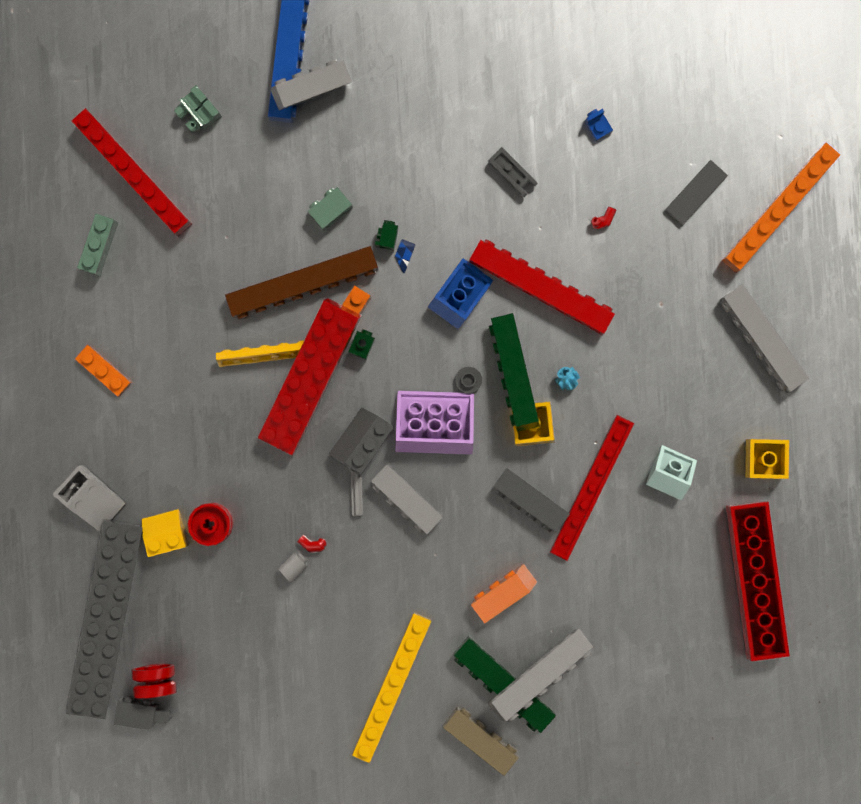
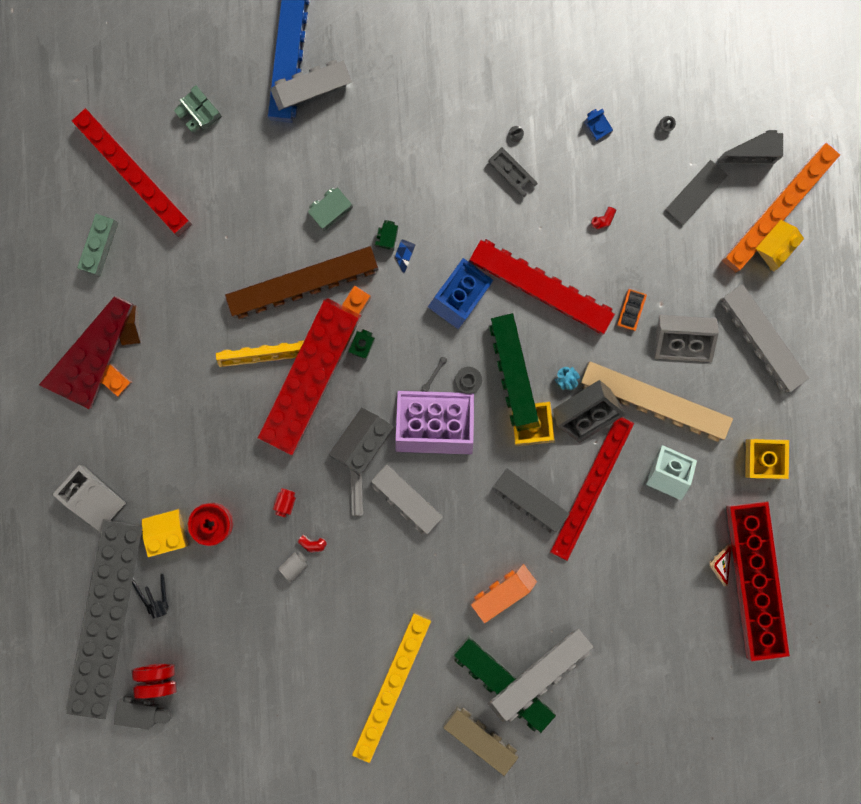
none -> dark red wing [39,296,134,409]
none -> reddish brown slope [120,305,141,346]
none -> black plant [132,574,169,619]
none -> red brick [273,488,296,518]
none -> dark grey hinge [422,357,447,392]
none -> dark grey hinge [508,126,524,142]
none -> dark grey slope [553,380,626,443]
none -> tan brick [579,361,733,442]
none -> tile [616,289,647,331]
none -> light grey slope [655,315,719,362]
none -> dark grey hinge [659,116,676,131]
none -> piece [709,544,731,586]
none -> dark grey slope [718,130,783,164]
none -> yellow slope [756,220,804,272]

